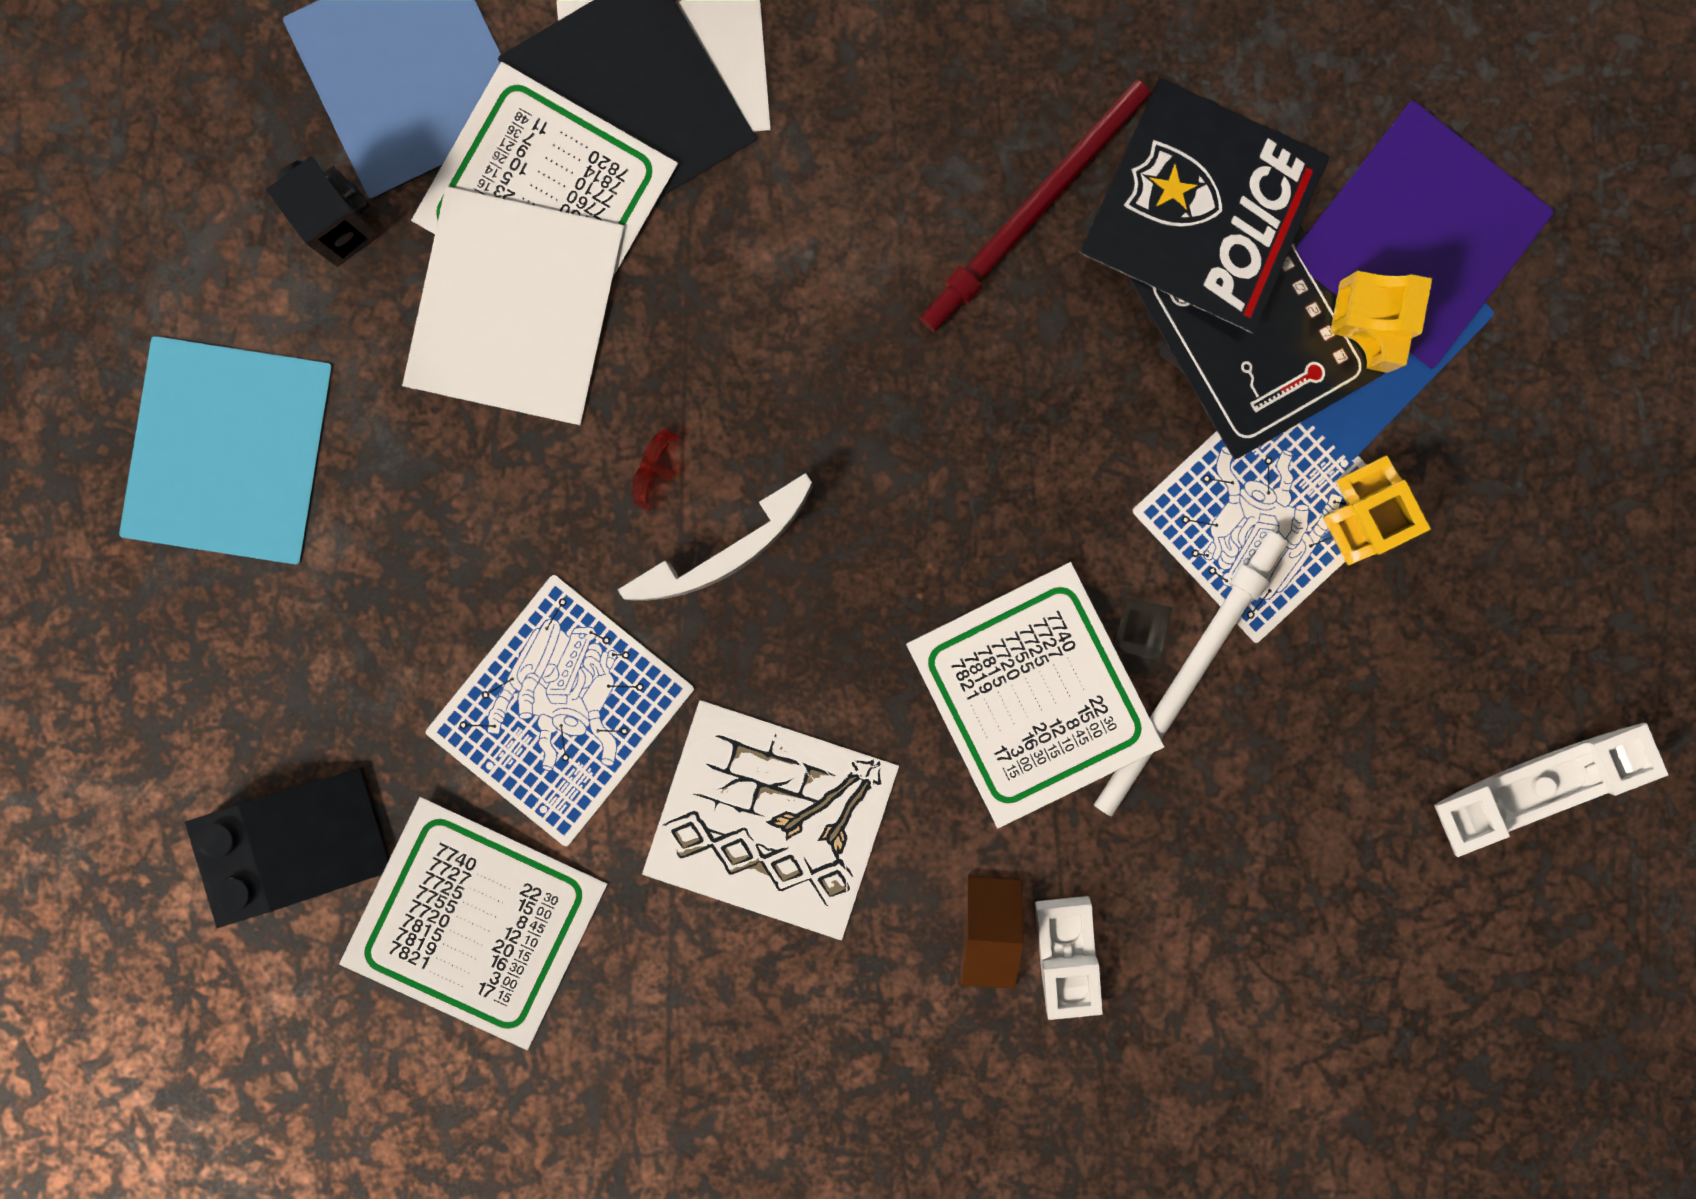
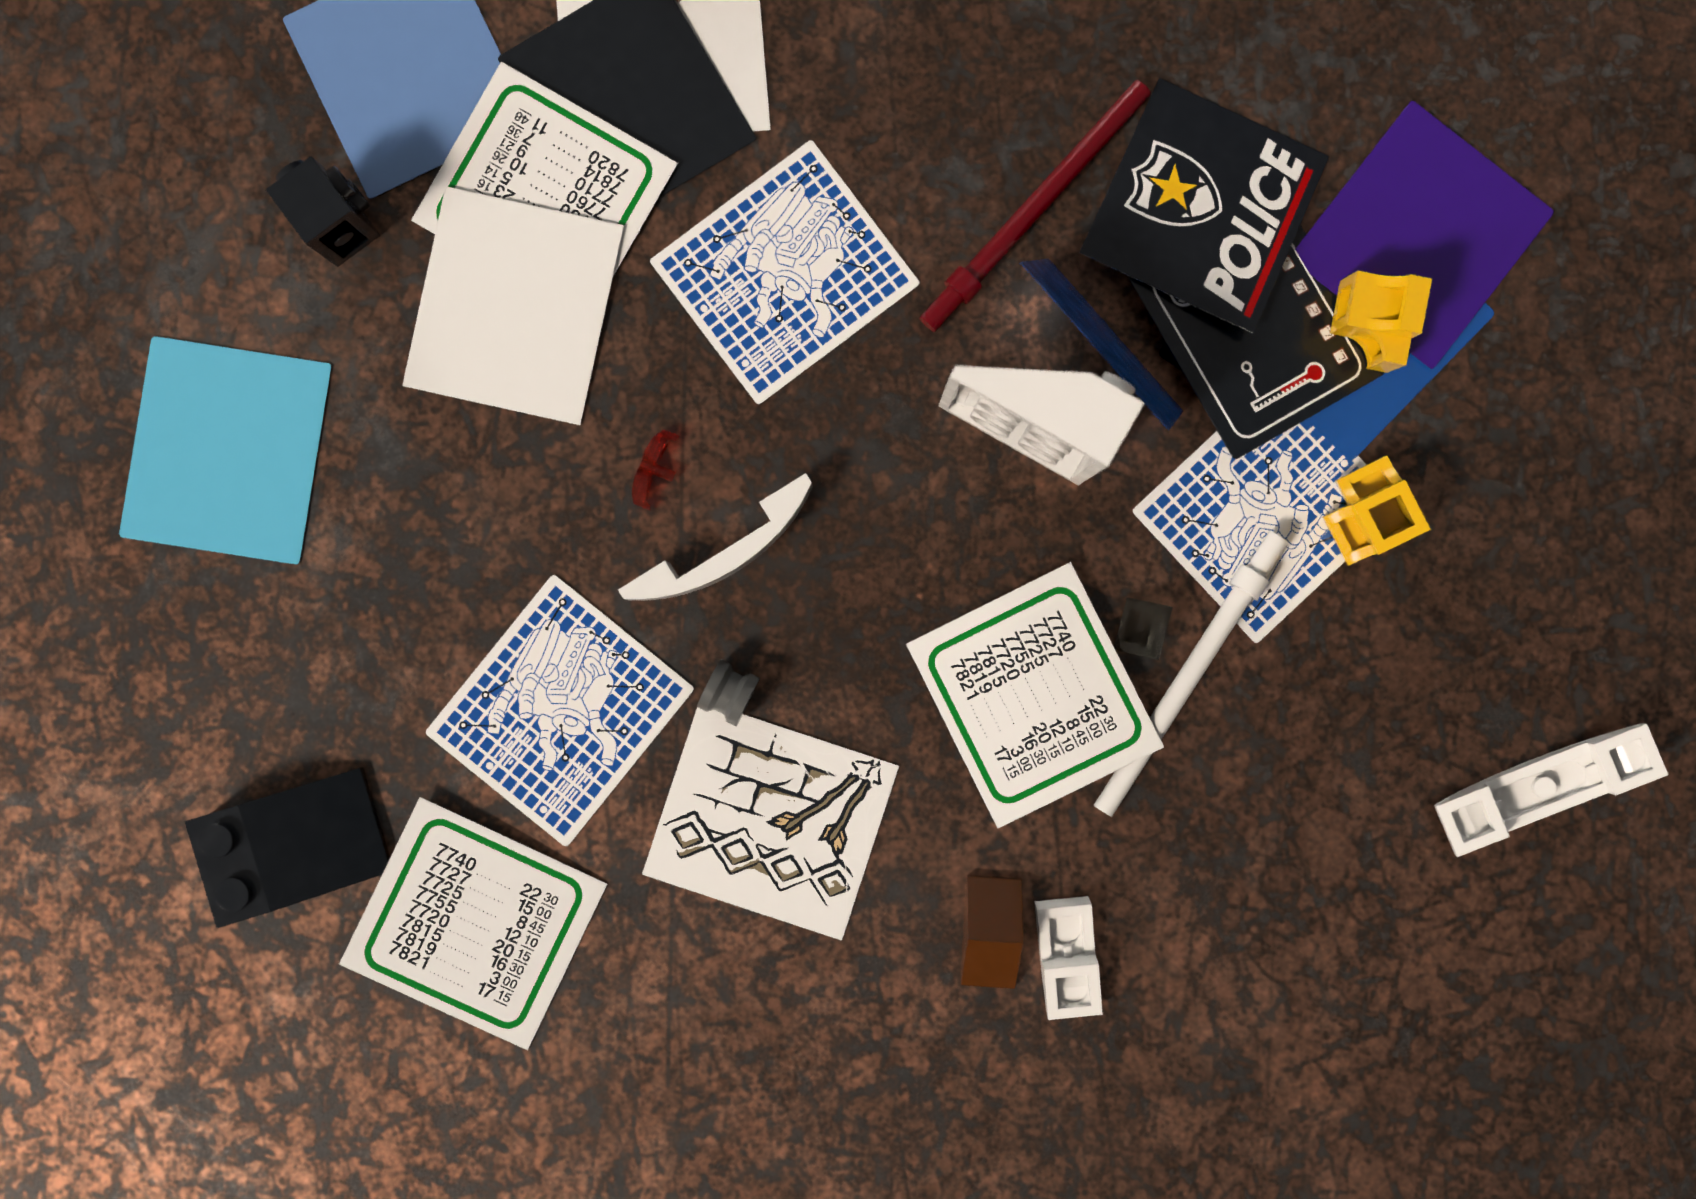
none -> white sticker [650,140,919,404]
none -> dark grey wheel [697,659,760,726]
none -> white slope [938,366,1144,485]
none -> blue sticker [1021,259,1183,430]

